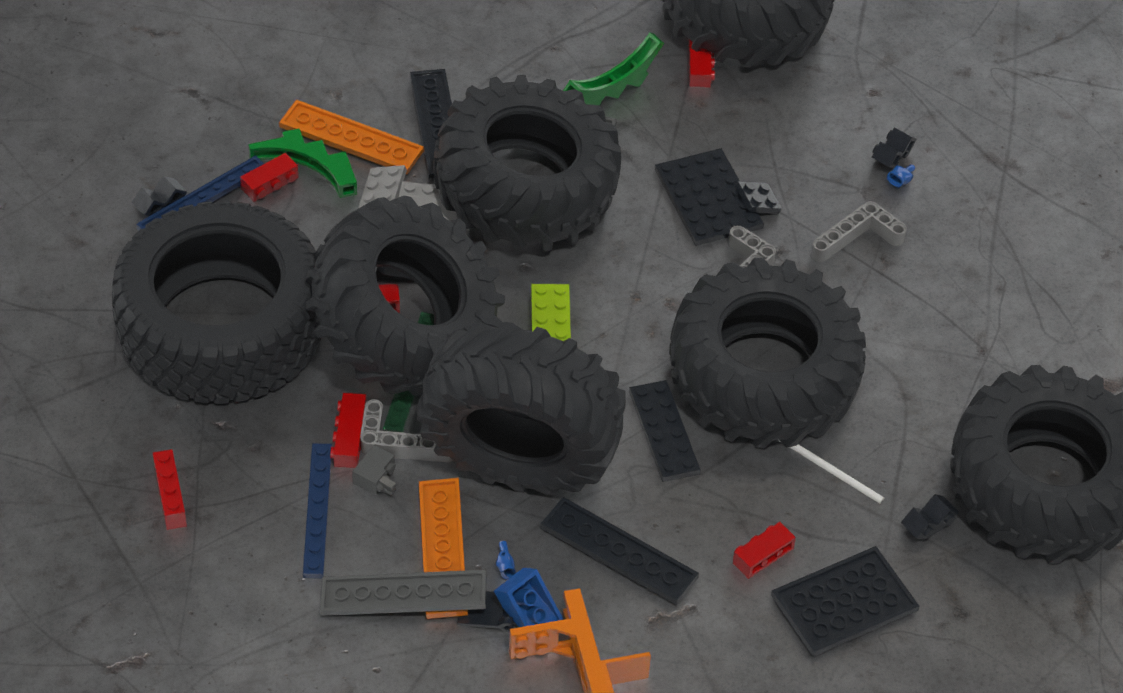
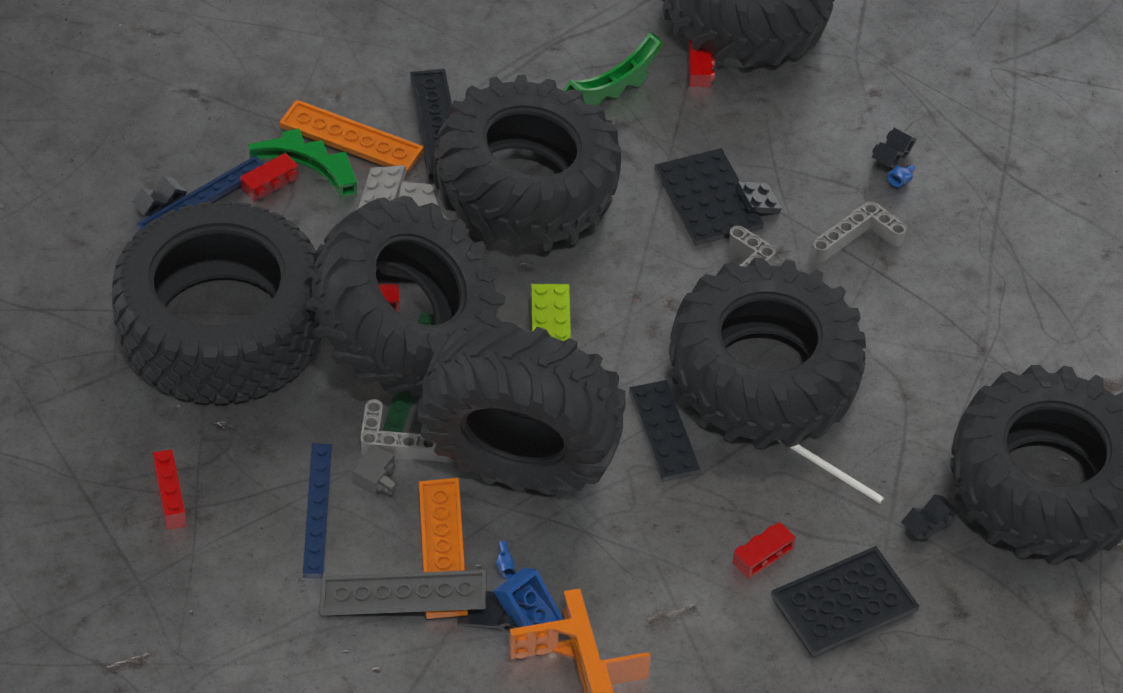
red brick [330,393,367,468] -> none
black plate [541,497,699,605] -> none

